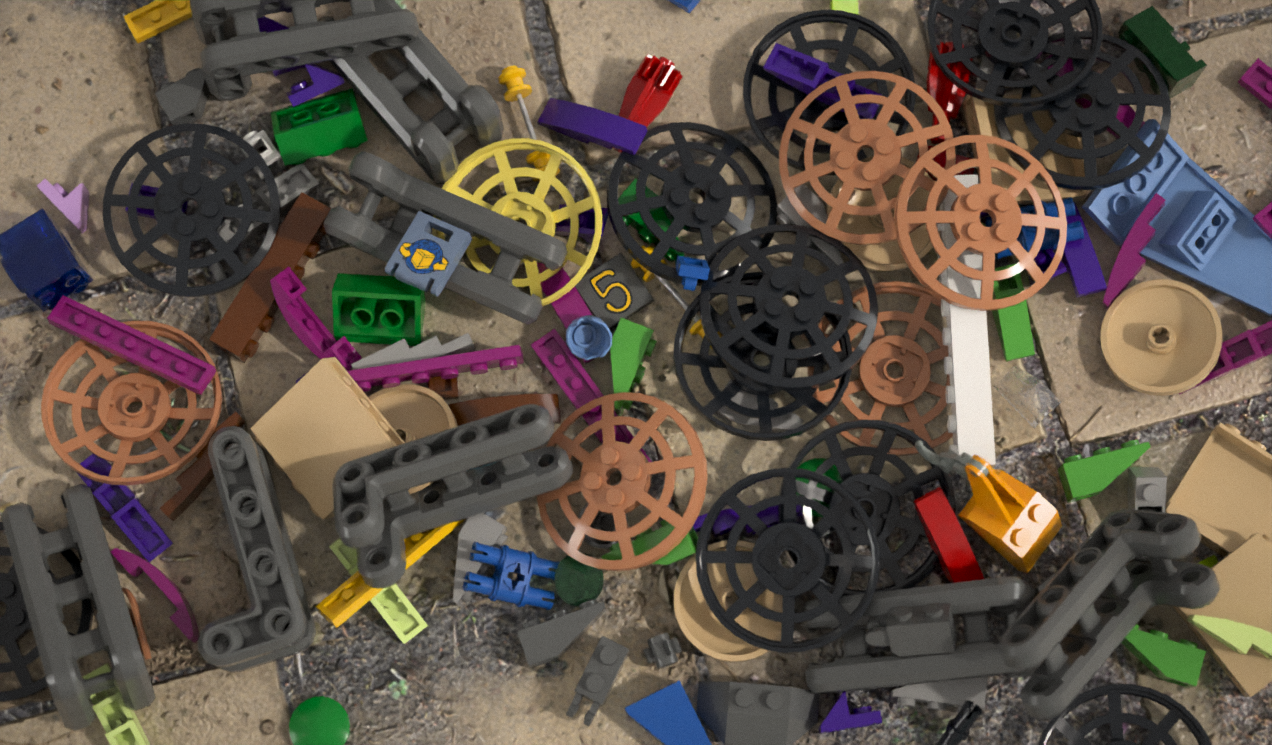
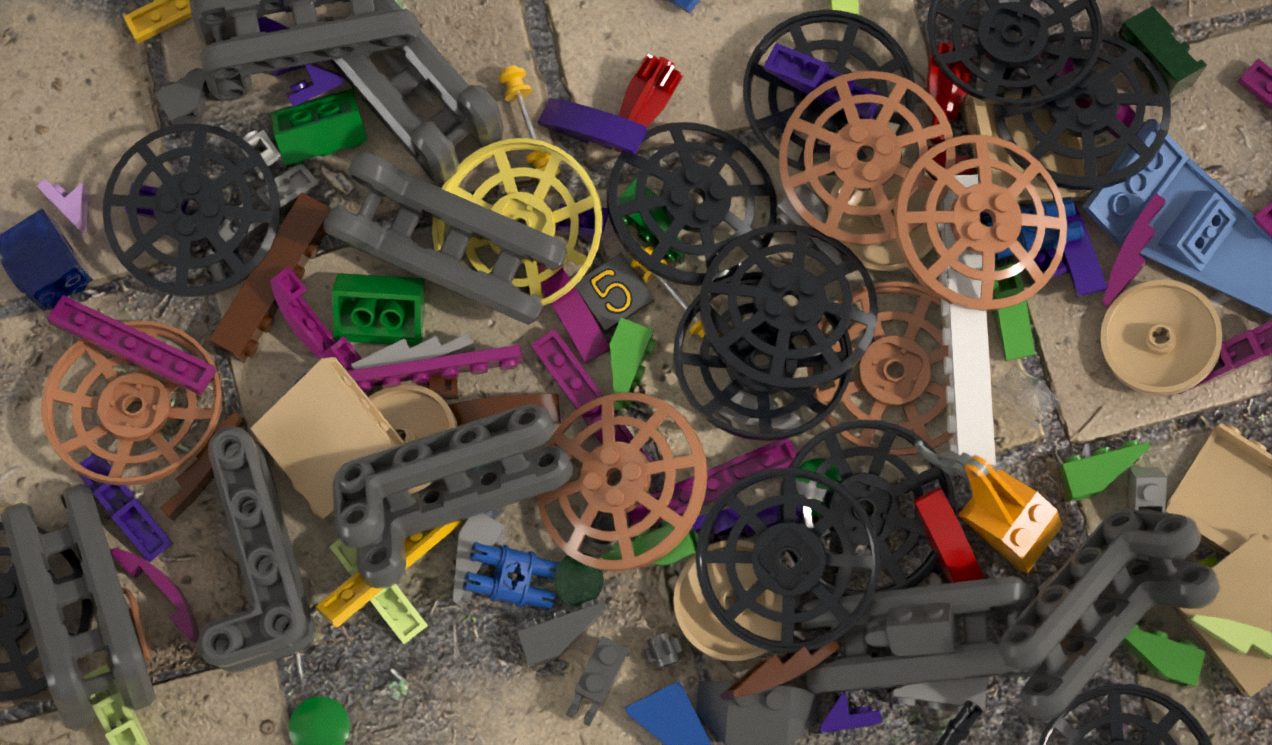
sand blue container [385,211,472,296] -> none
medium blue hair [566,315,612,361] -> none
blue tile [675,255,710,291] -> none
none -> magenta plate [627,438,797,528]
none -> reddish brown slope [720,640,840,701]

